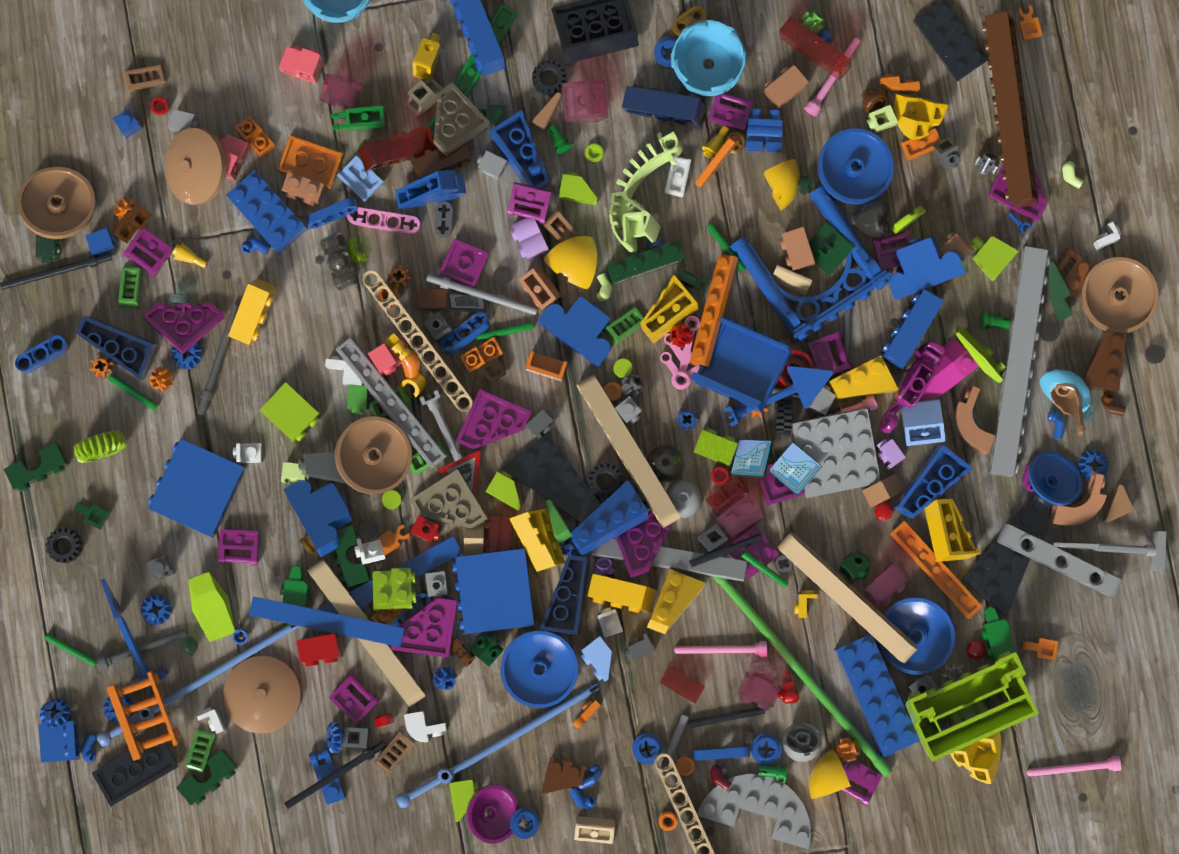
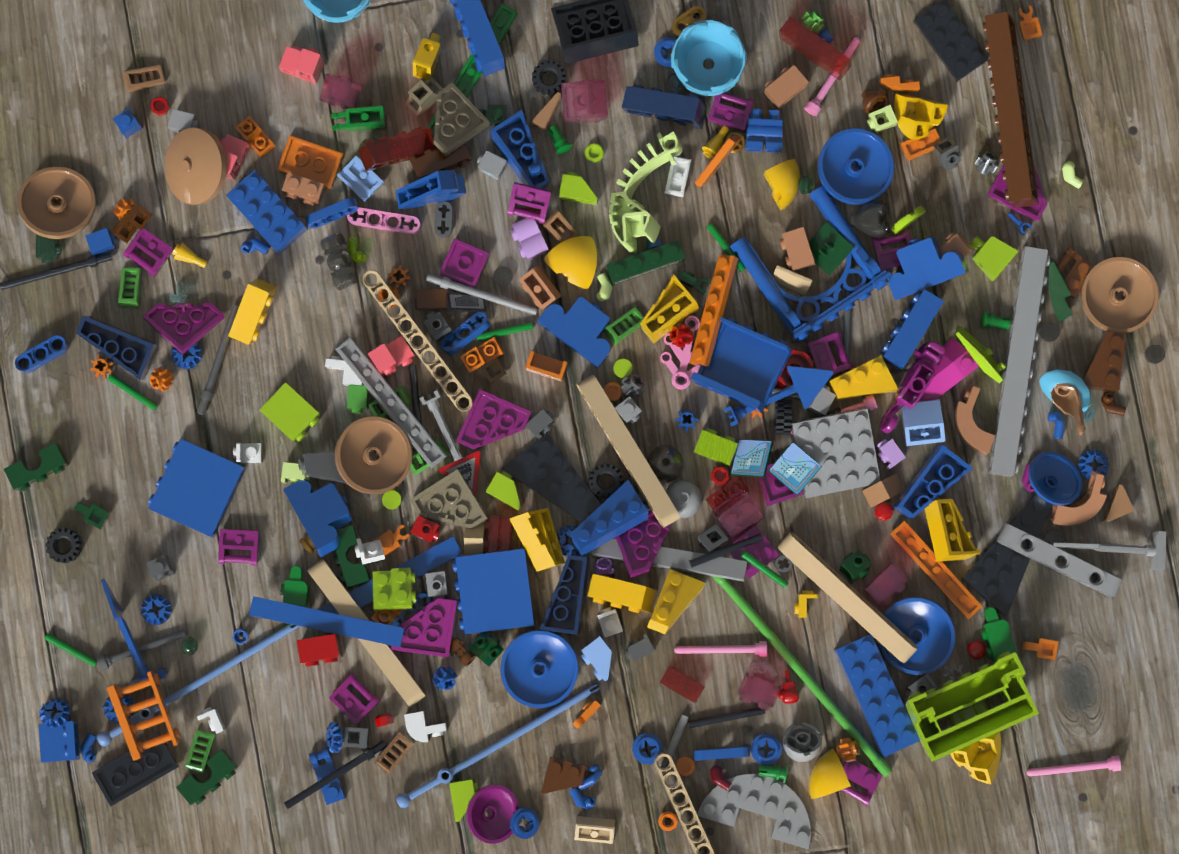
lime gear [74,430,126,463] -> none
lime piece [188,571,236,642] -> none
medium nougat dish [223,656,301,733] -> none
yellow piece [384,333,426,397] -> none
bright green slope [546,500,571,543] -> none
white bracket [1093,221,1121,251] -> none

